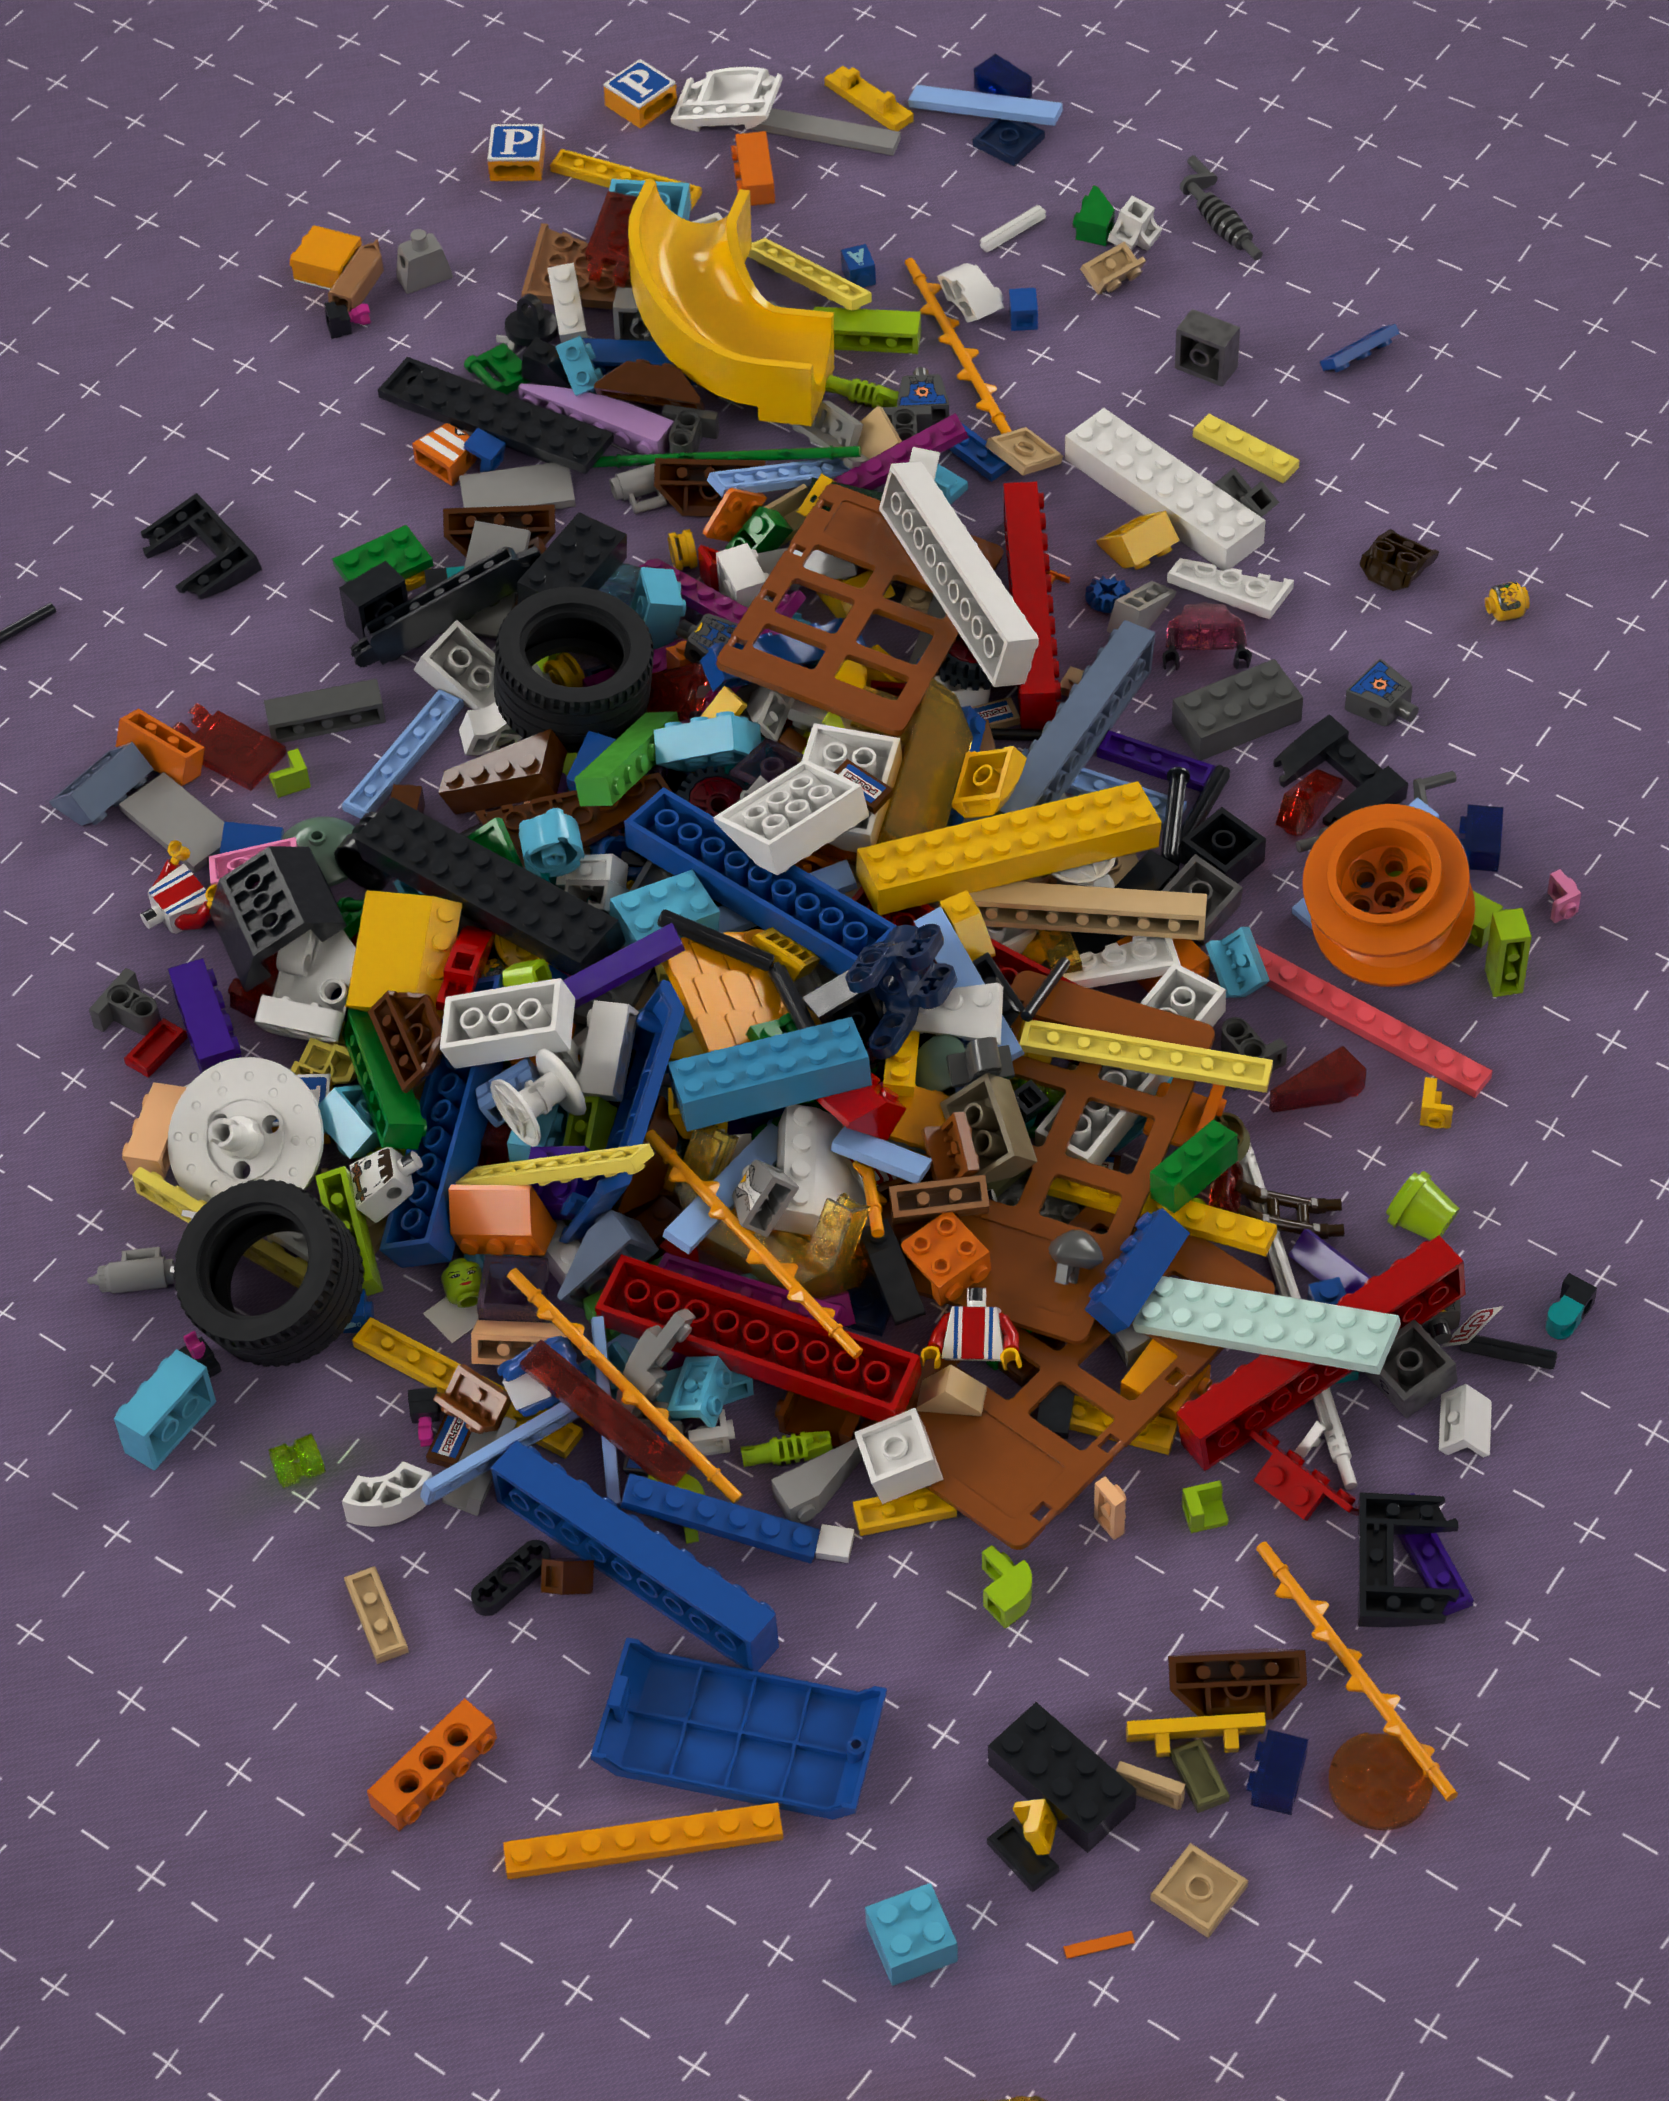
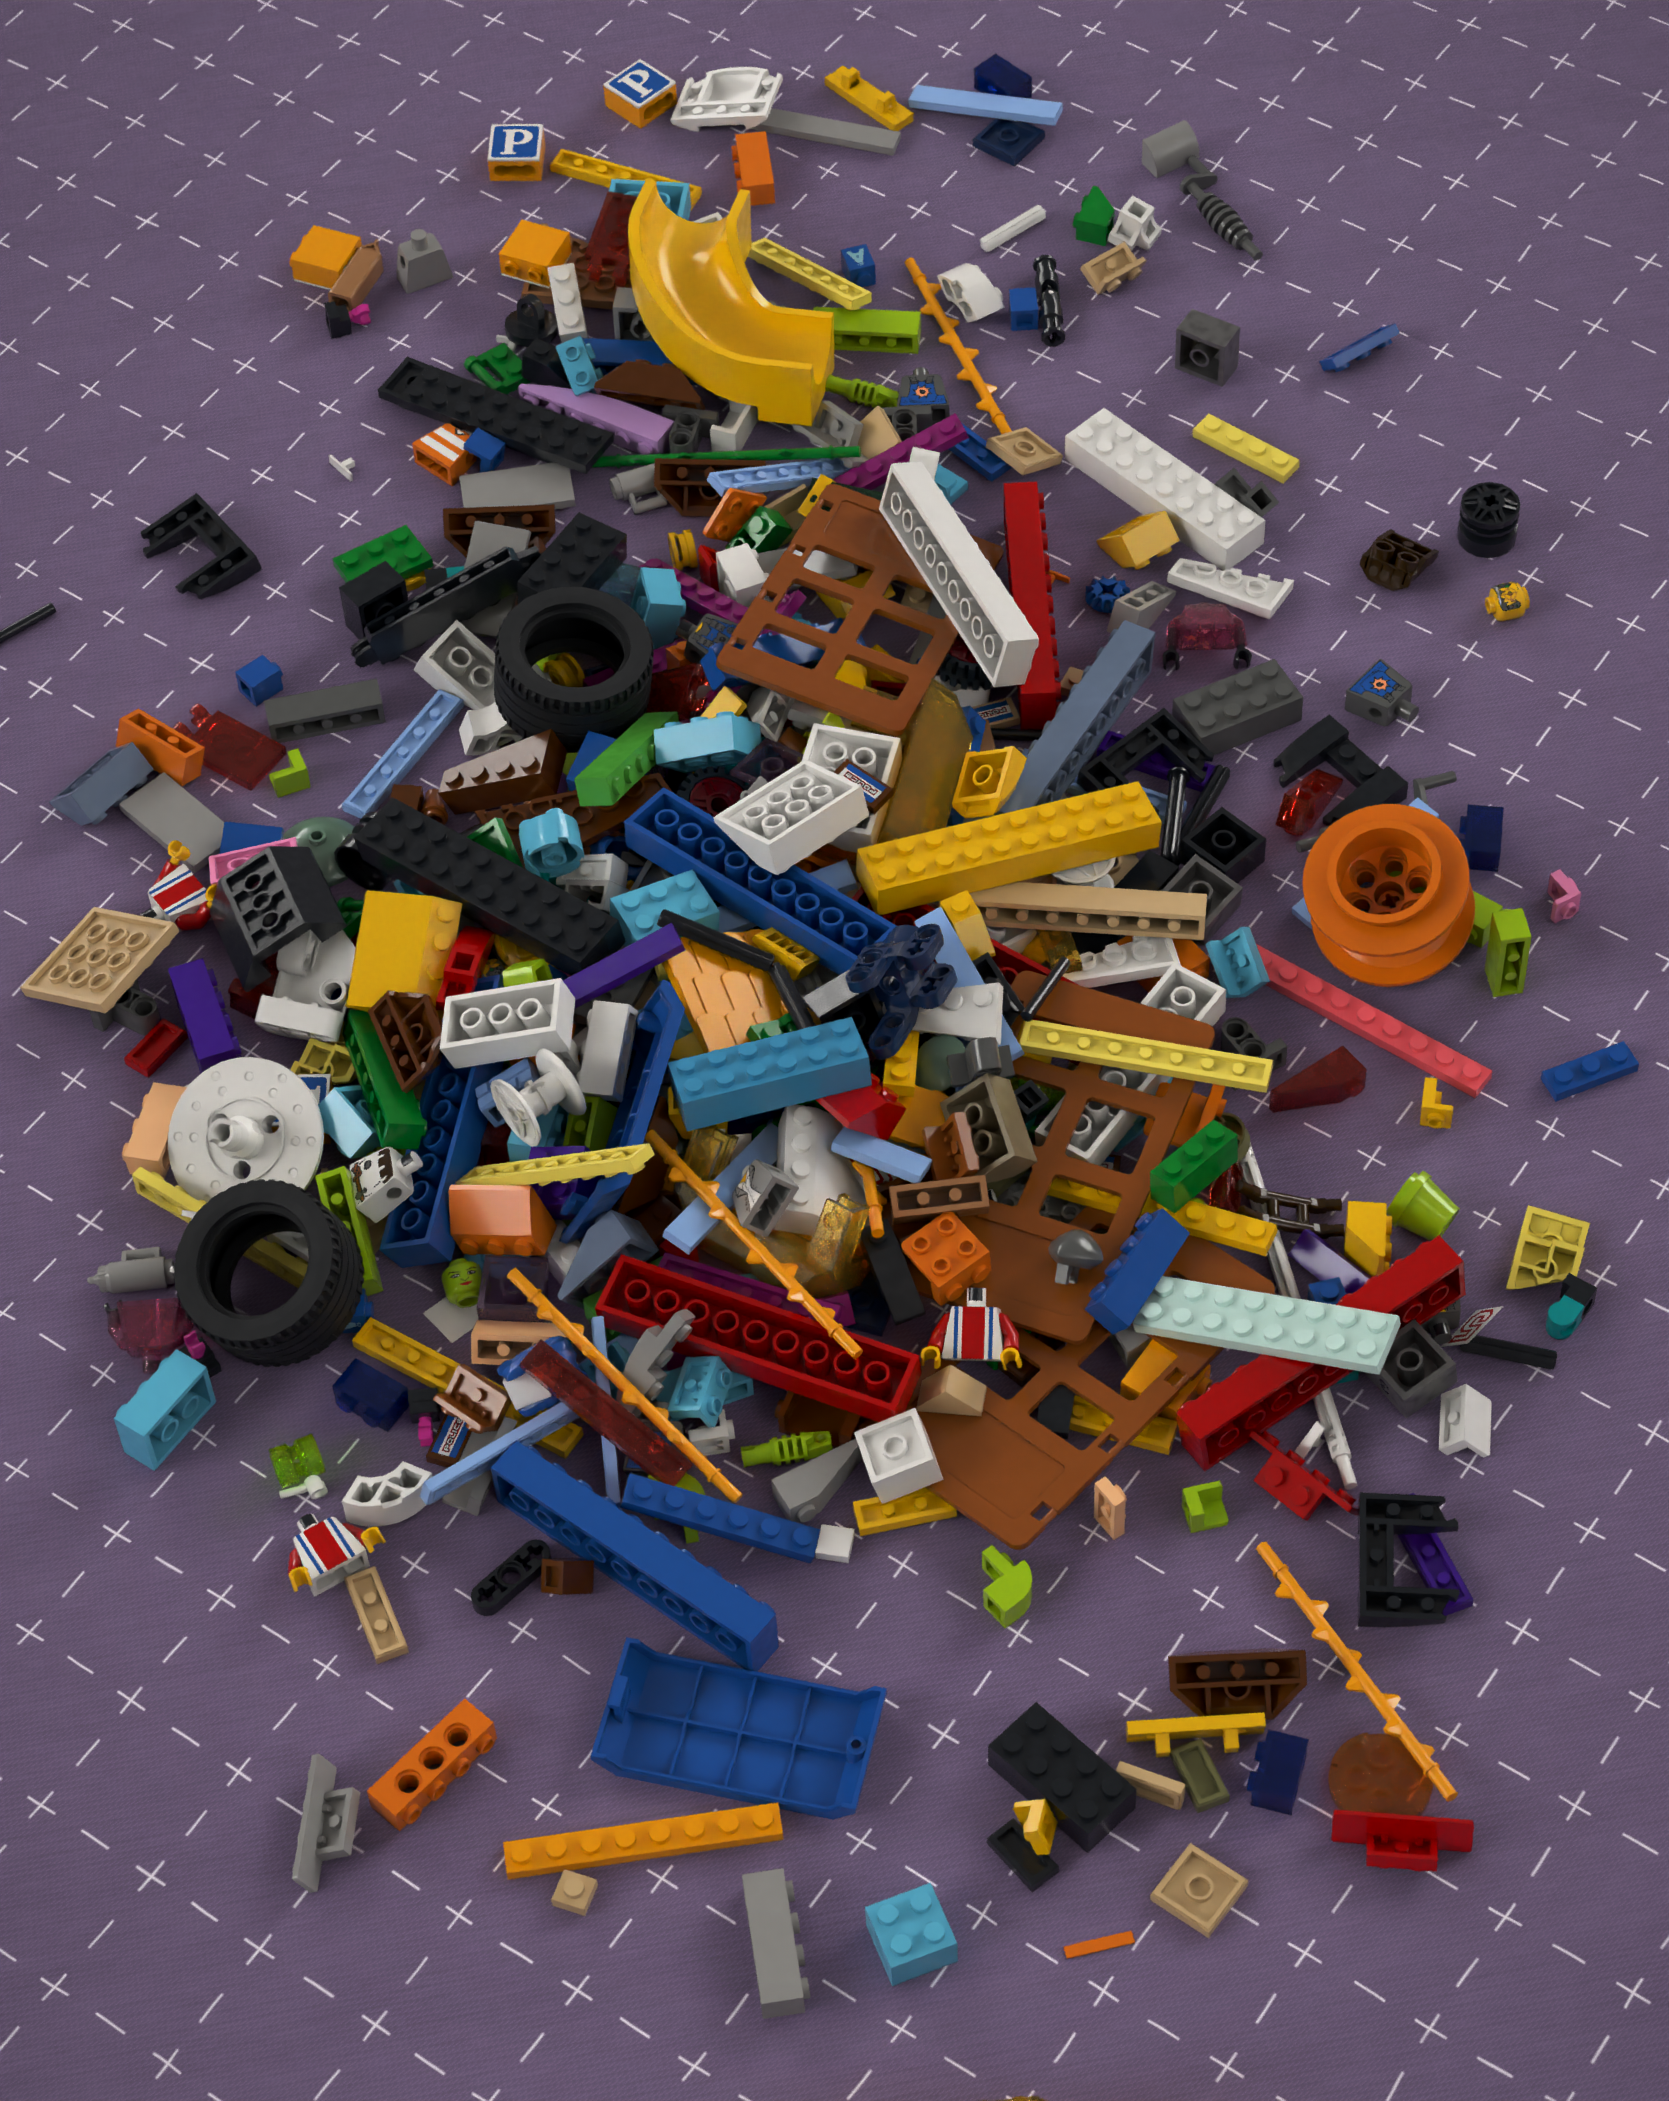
none -> tan plate [20,907,179,1014]
none -> clear pink torso [104,1298,194,1374]
none -> blue brick [235,655,283,706]
none -> white hand [279,1475,328,1499]
none -> torso [288,1514,386,1597]
none -> light grey bracket [292,1754,360,1893]
none -> white piece [329,455,355,482]
none -> clear blue brick [332,1358,409,1432]
none -> dark orange cone [420,789,448,825]
none -> light orange piece [499,219,572,288]
none -> tan plate [551,1869,598,1916]
none -> white panel [710,400,758,452]
none -> light grey brick [742,1868,810,2019]
none -> black piece [1033,255,1065,347]
none -> black wedge [1077,708,1214,815]
none -> light grey brick [1142,120,1199,178]
none -> red bracket [1331,1809,1474,1872]
none -> yellow slope [1344,1201,1392,1277]
none -> black wheel [1457,482,1521,558]
none -> light yellow slope [1506,1205,1590,1290]
none -> blue plate [1541,1041,1639,1102]

